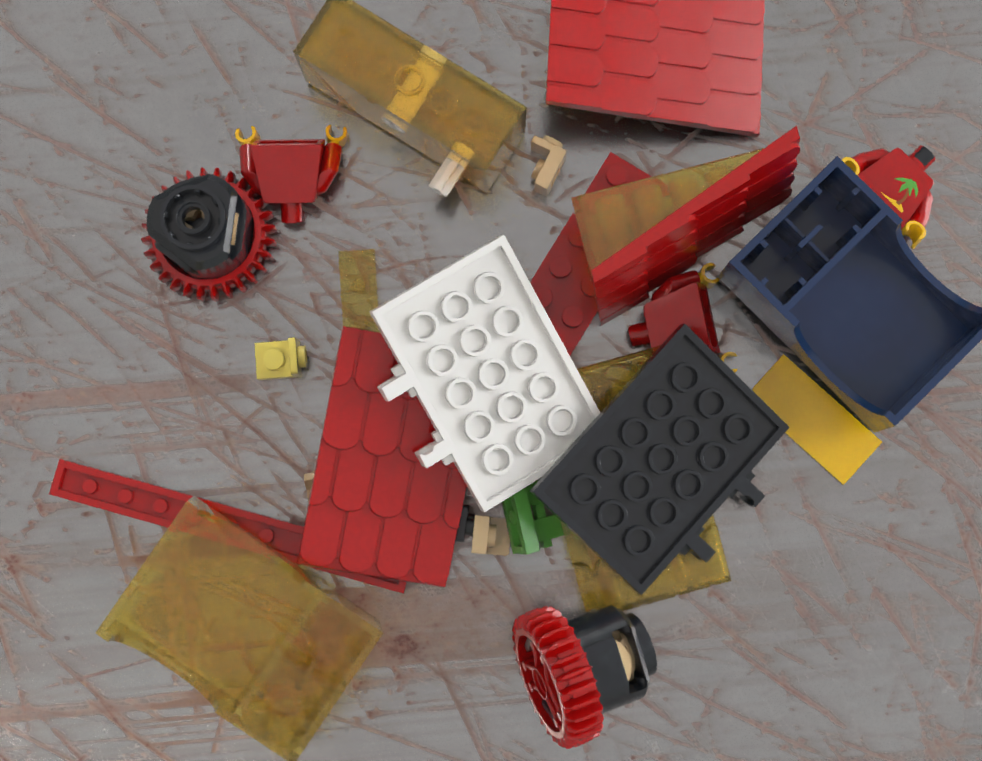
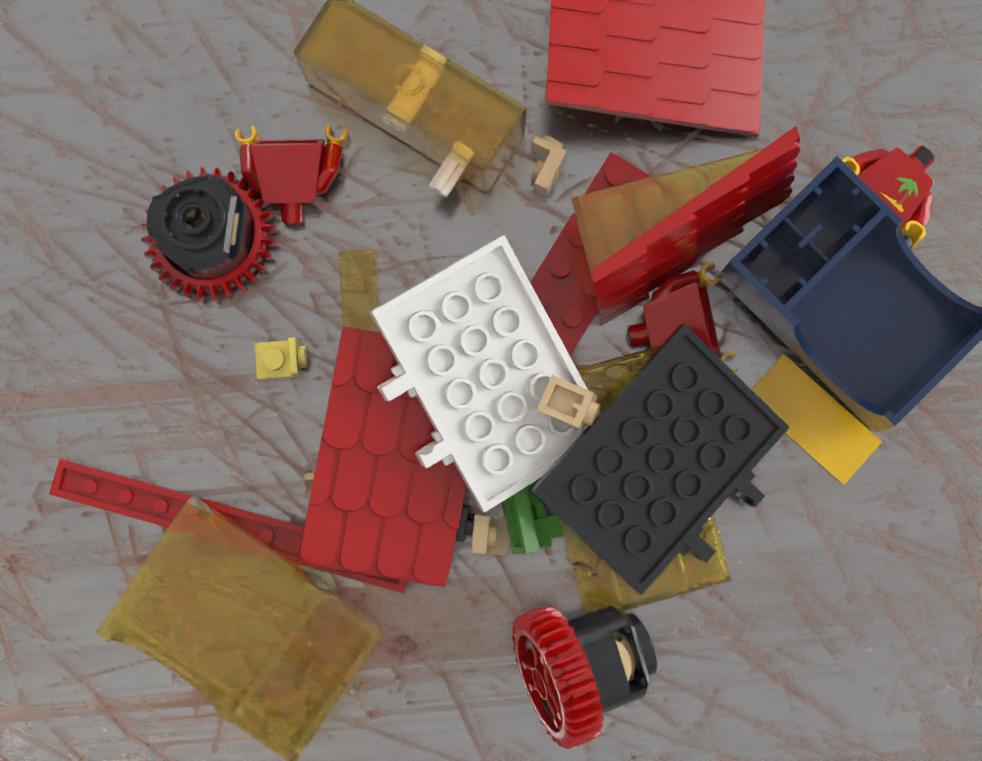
none -> tan bracket [536,375,600,431]

